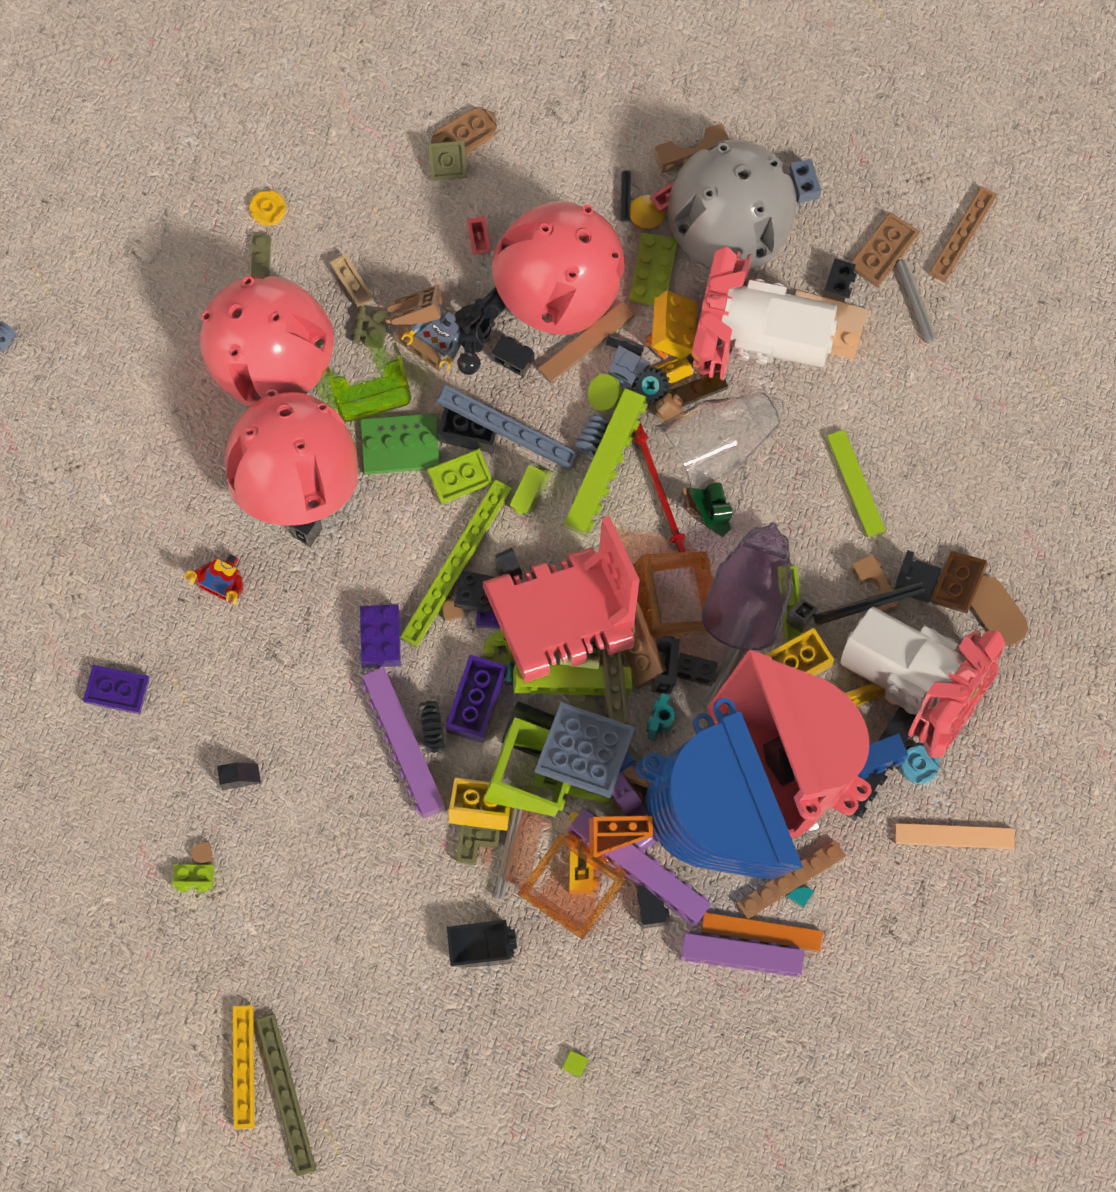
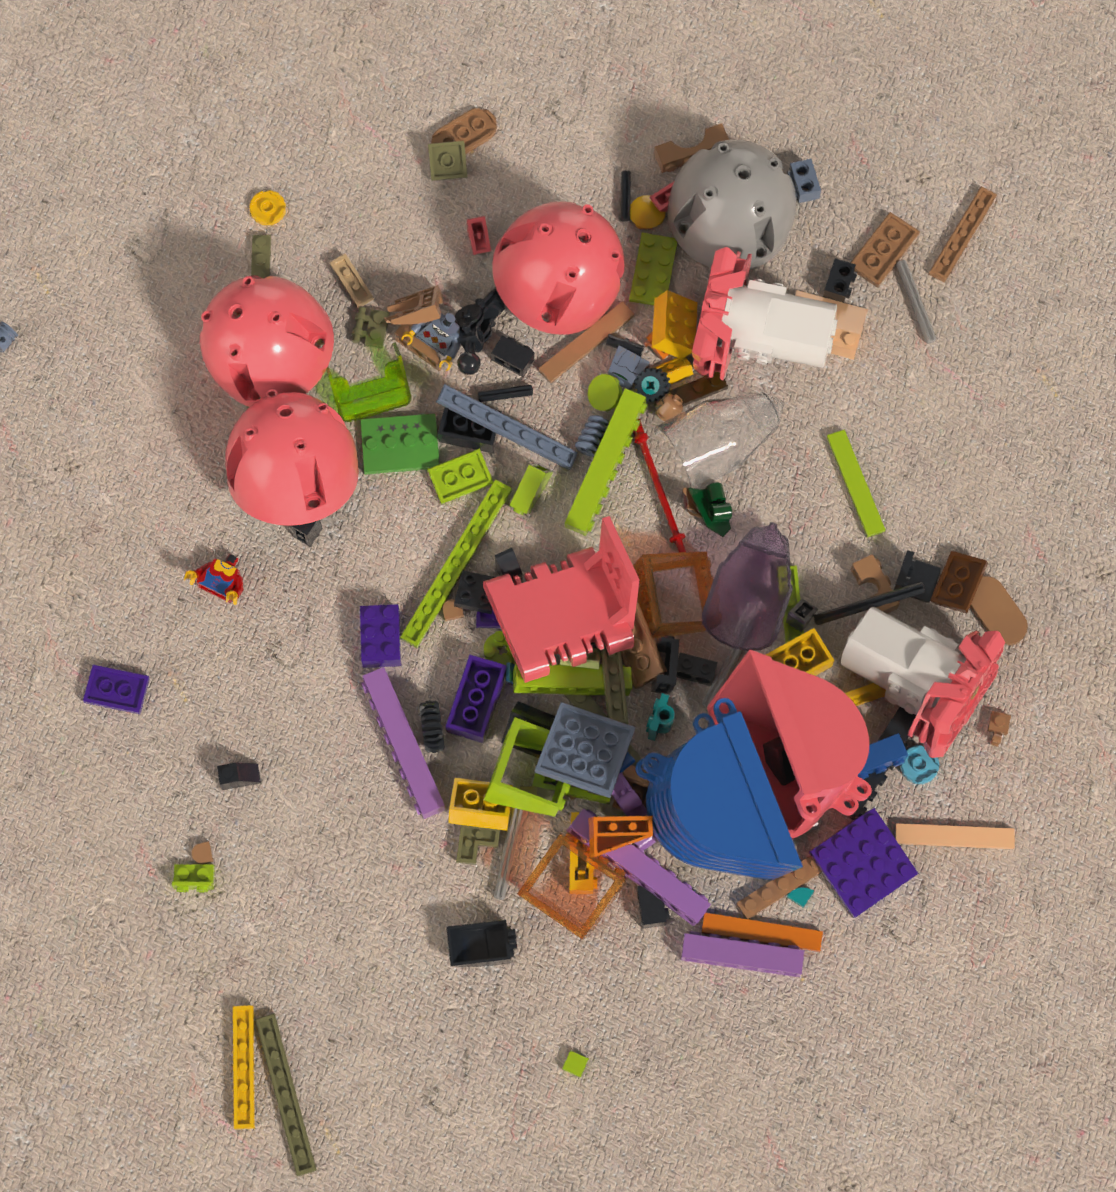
none -> black axle [478,385,533,402]
none -> dark purple plate [809,808,919,918]
none -> medium nougat plate [987,711,1011,747]

